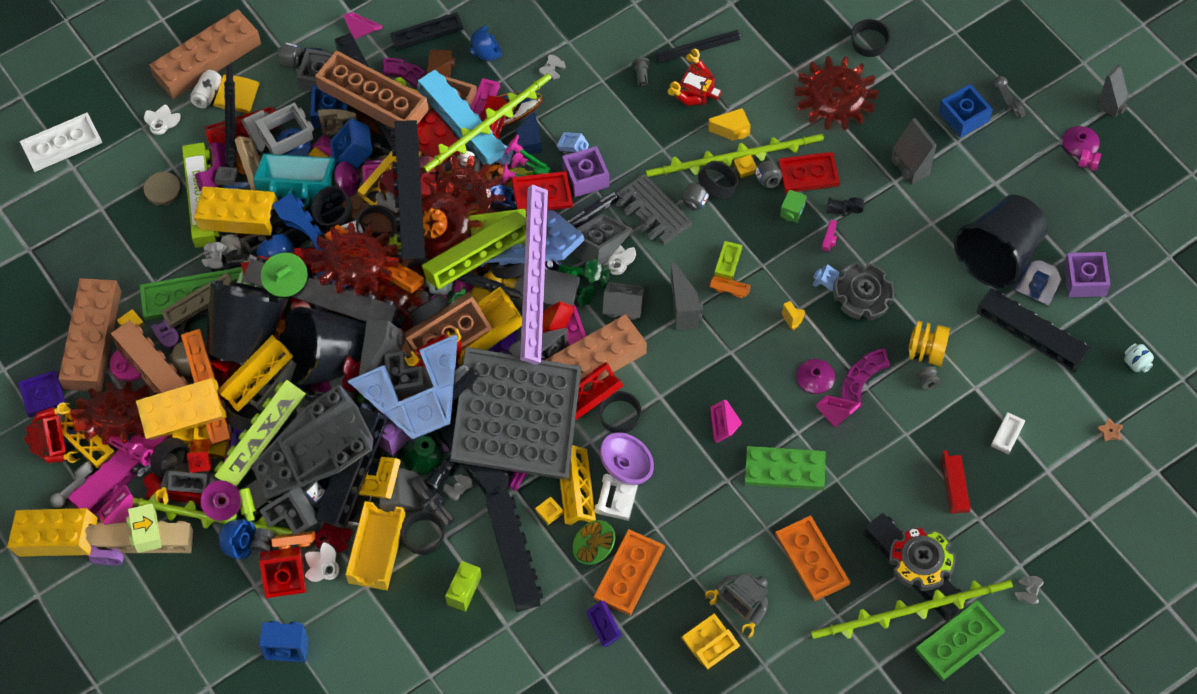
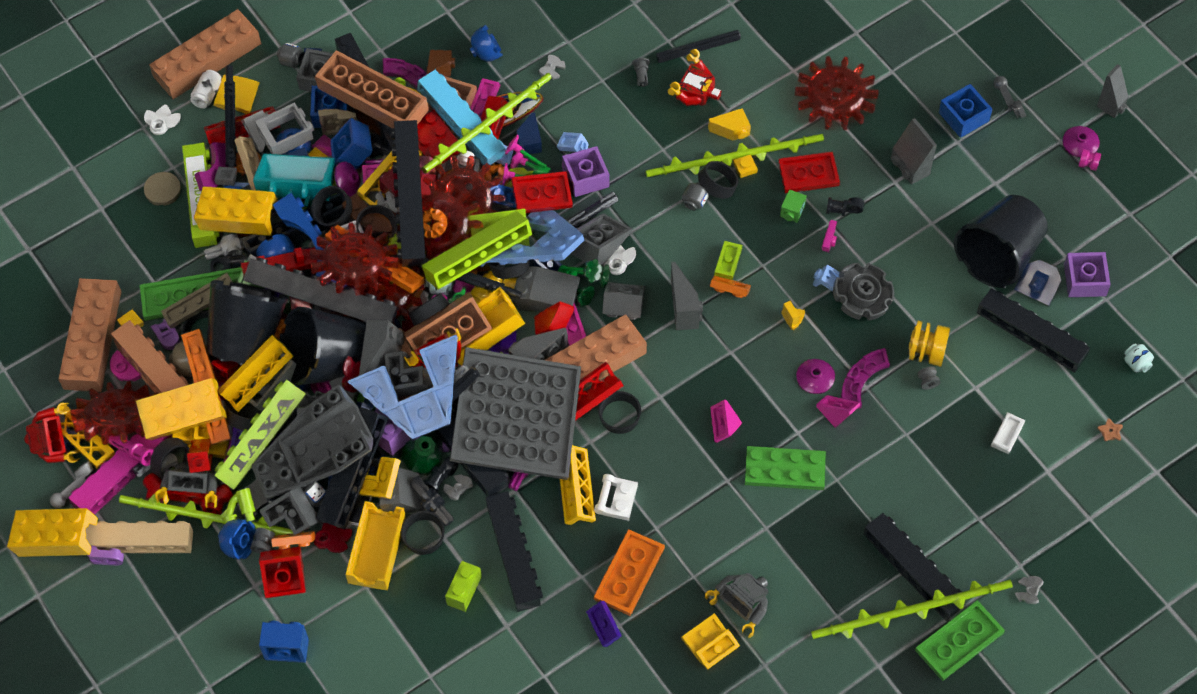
dark purple plate [18,370,66,418] -> none
white plate [20,113,102,172] -> none
dark pink slope [97,484,133,525] -> none
yellowish green brick [126,504,162,553] -> none
magenta dish [201,480,241,521] -> none
light grey piece [202,242,226,269] -> none
bright green shield [261,253,308,297] -> none
white plate [305,542,340,582] -> none
dark pink slope [344,12,383,39] -> none
black plate [390,12,463,51] -> none
lavender plate [520,185,548,365] -> none
yellow plate [535,497,564,525] -> none
shield [573,520,615,565] -> none
medium lavender dish [600,433,654,485] -> none
dark grey hinge [616,173,692,245] -> none
dark grey head [755,161,782,188] -> none
orange plate [775,515,850,602] -> none
black tyre [851,19,890,57] -> none
dark grey piece [889,526,956,591] -> none
red panel [941,450,970,514] -> none

